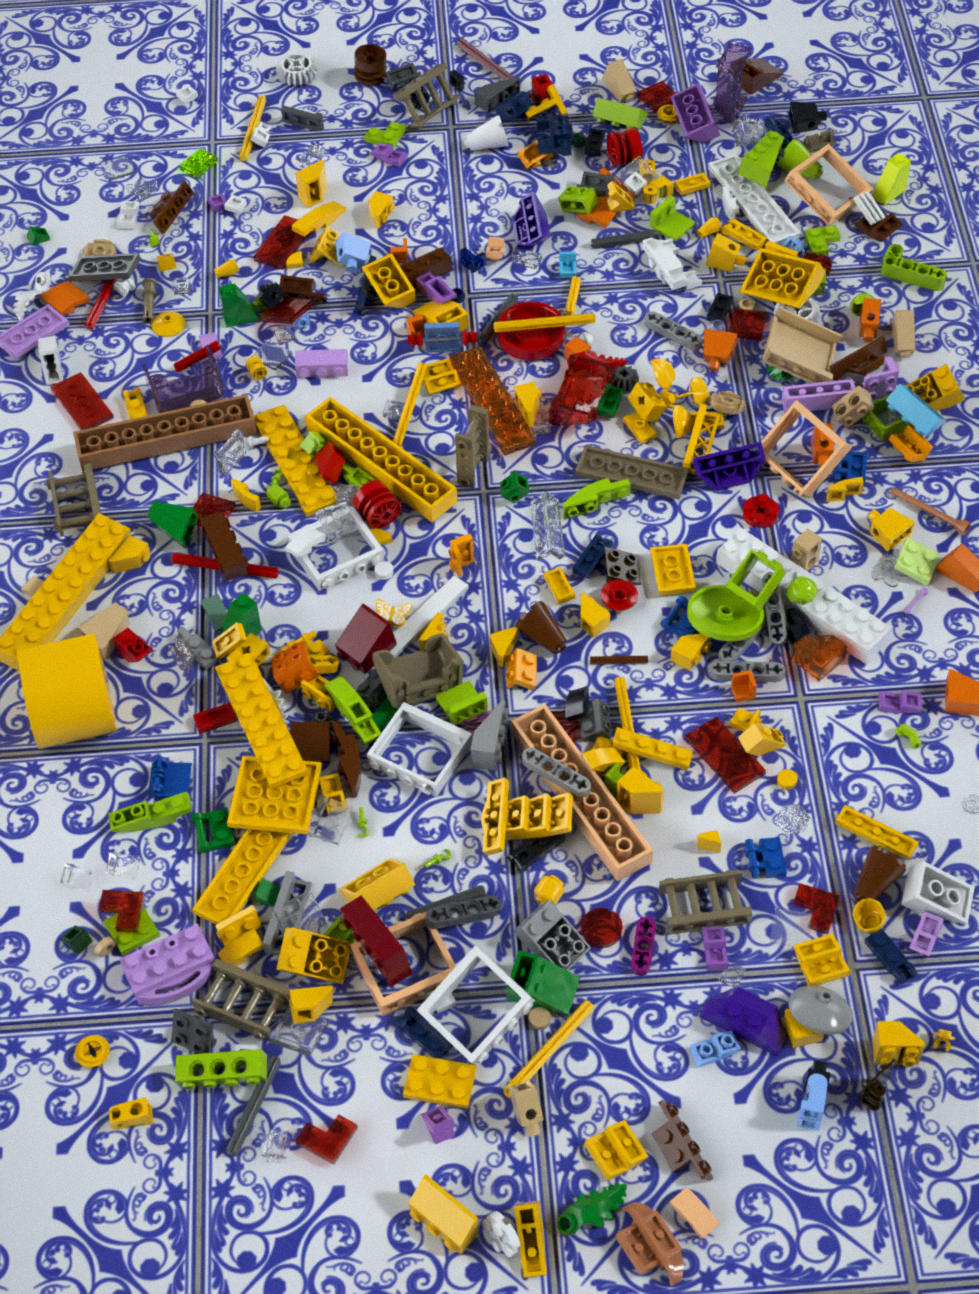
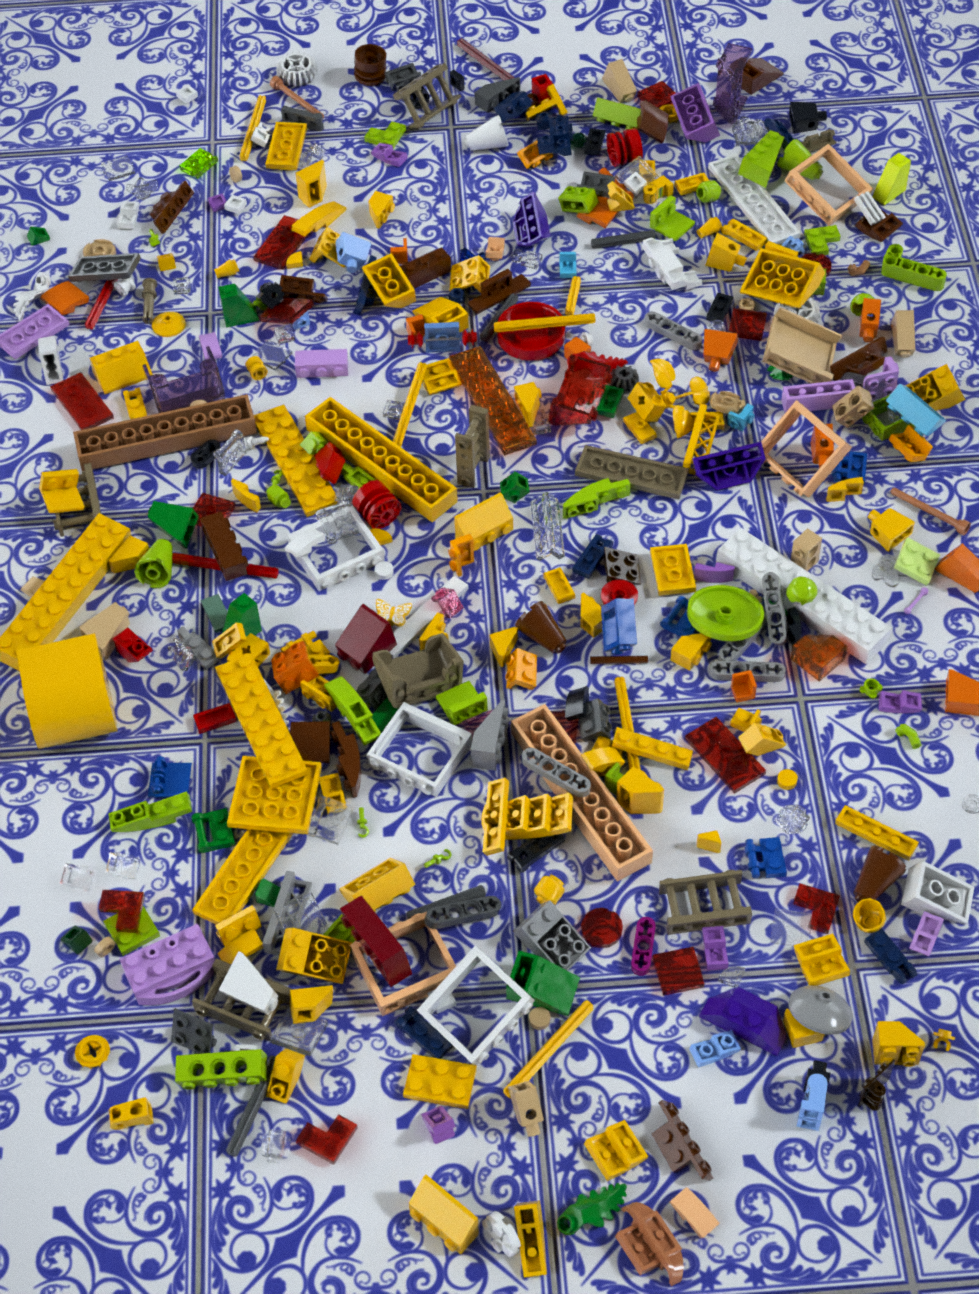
red axle [173,341,221,372] -> none
medium lavender slope [416,272,457,304] -> none
white slope [722,186,739,220] -> none
lime window [725,549,786,610] -> none
red plate [742,494,779,528] -> none
none -> yellow bracket [39,469,85,513]
none -> yellow slope [89,341,153,394]
none -> lime cone [134,539,173,588]
none -> black plate [191,440,221,469]
none -> white slope [219,951,278,1015]
none -> tan tile [229,165,242,183]
none -> yellow plate [265,122,307,170]
none -> yellow slope [266,1048,305,1104]
none -> nougat piece [270,76,324,118]
none -> clear pink bracket [431,587,464,618]
none -> yellow bracket [449,255,490,293]
none -> yellow slope [454,492,513,551]
none -> reddish brown bracket [468,269,531,314]
none -> window [601,598,637,655]
none -> reddish brown slope [637,100,669,144]
none -> clear red tile [652,947,705,996]
none -> medium lavender slope [694,562,735,583]
none -> lime head [696,180,721,203]
none -> medium azure bracket [727,403,755,432]
none -> medium nougat arm [847,260,871,276]
none -> lime plate [859,678,883,699]

